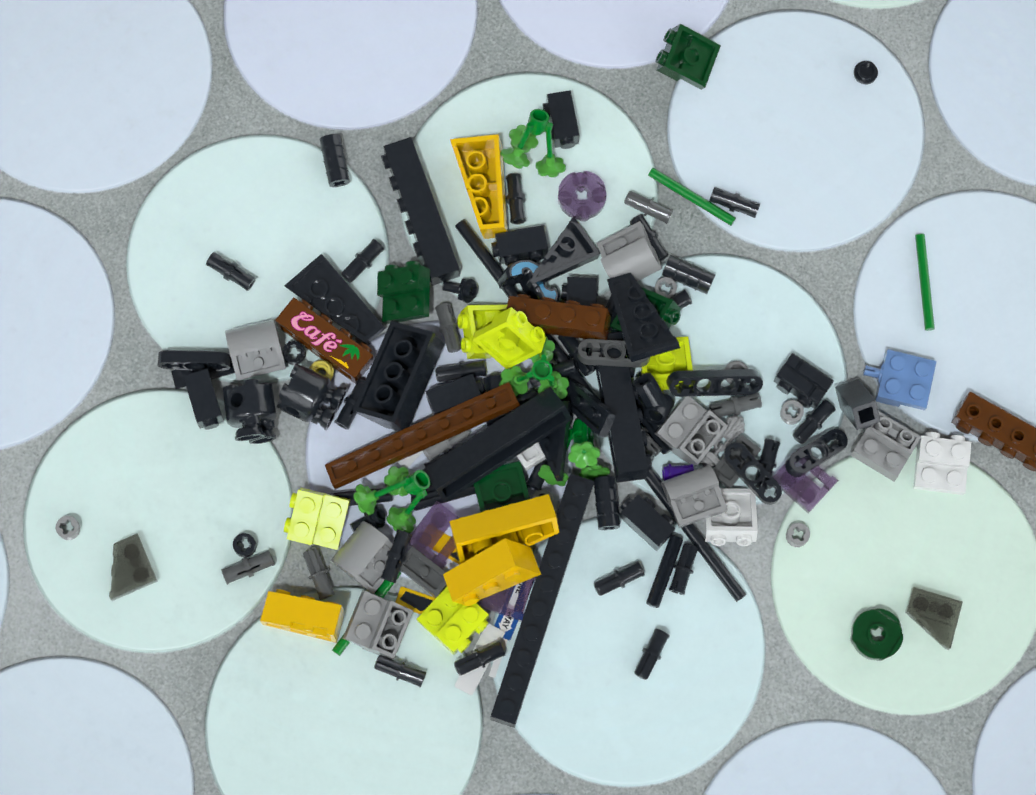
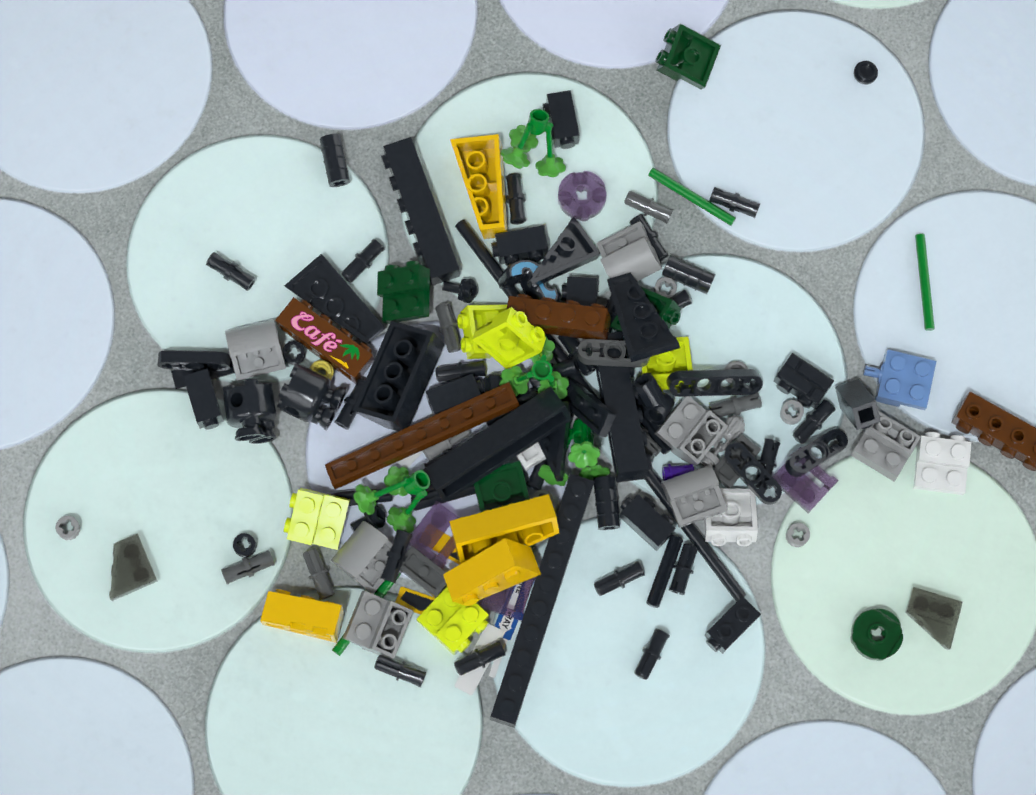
none -> black brick [705,596,761,654]

